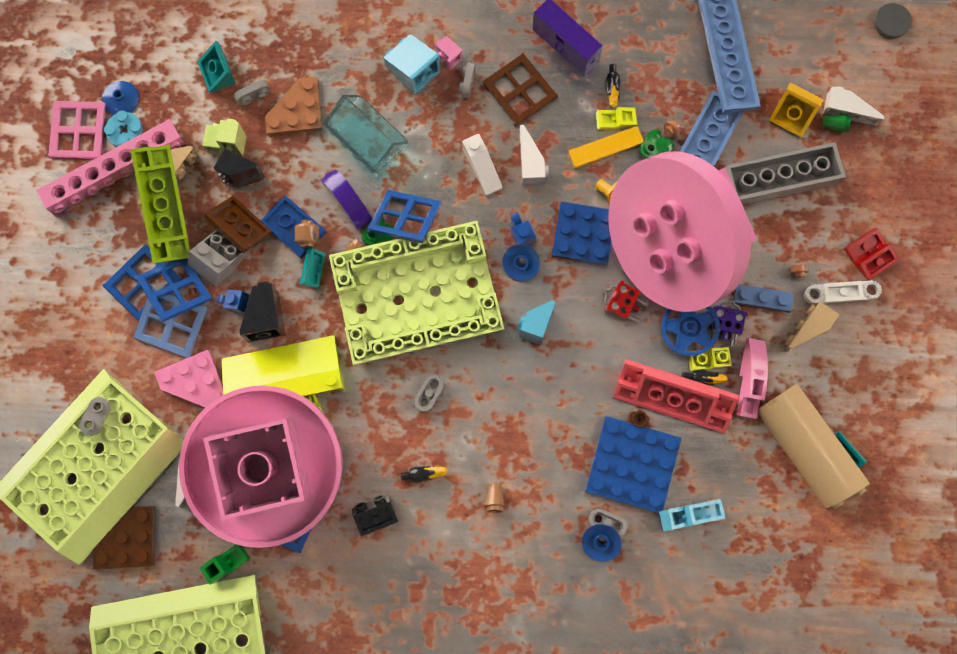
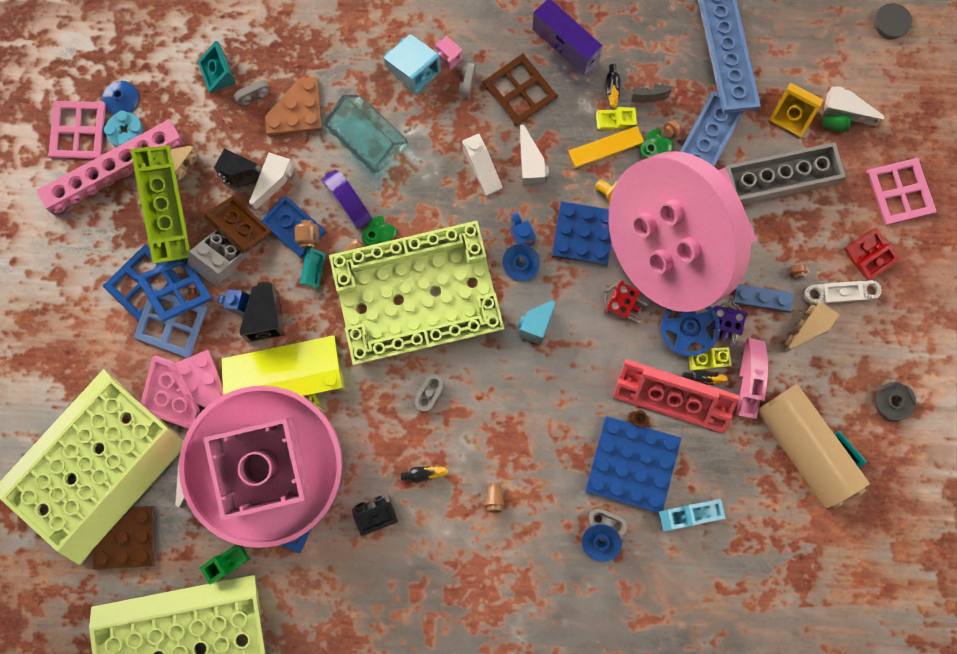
light grey plate [80,397,111,436] -> none
yellowish green brick [202,119,247,157] -> none
blue window [367,190,442,244] -> none
none -> bright pink plate [141,356,200,429]
none -> white slope [249,153,294,210]
none -> dark grey slope [631,83,672,103]
none -> bright pink window [866,158,937,226]
none -> dark grey plate [874,382,916,421]

